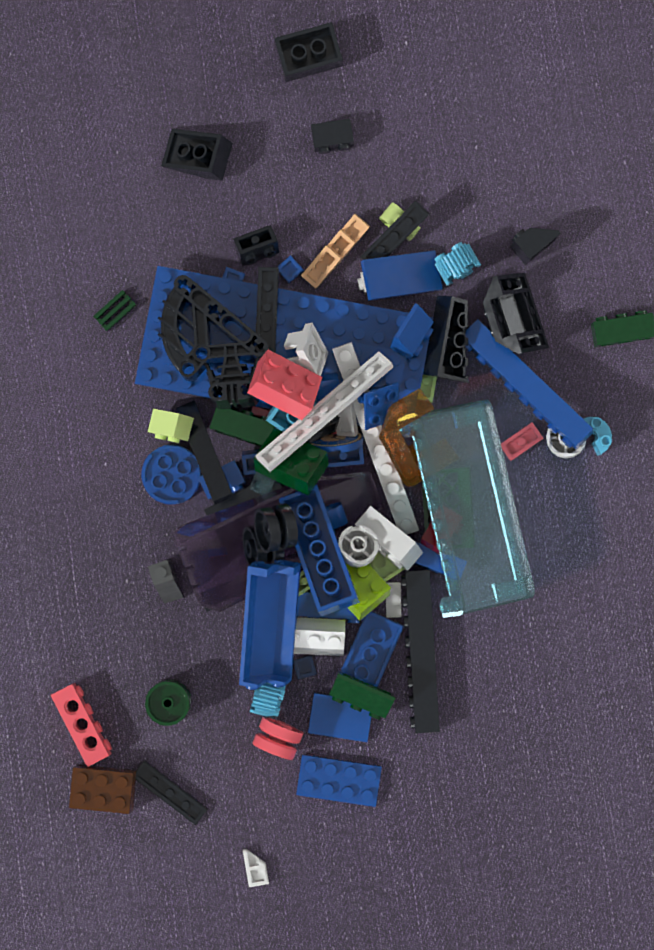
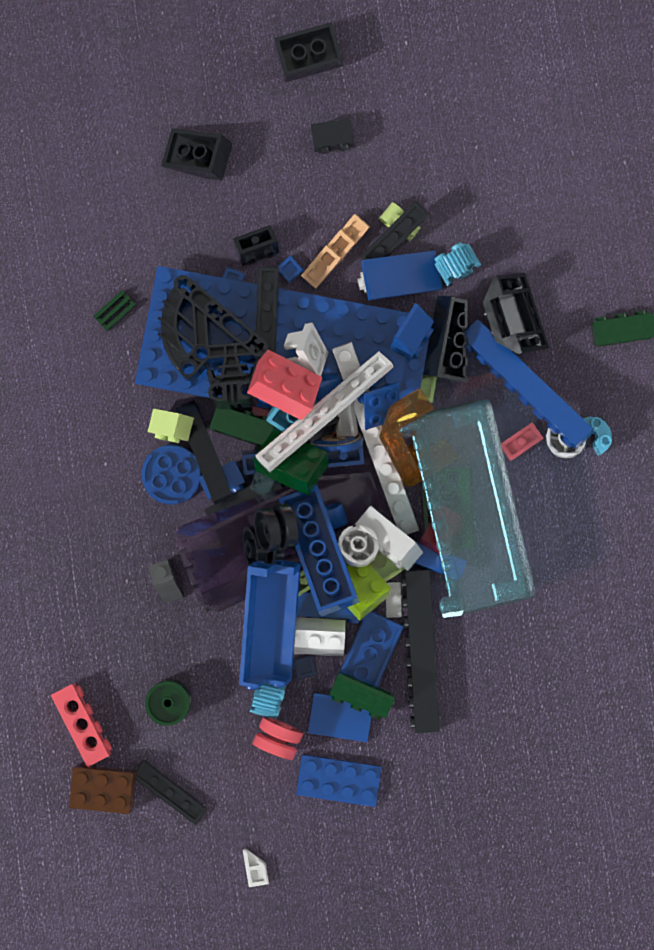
black slope [510,228,561,265] -> none

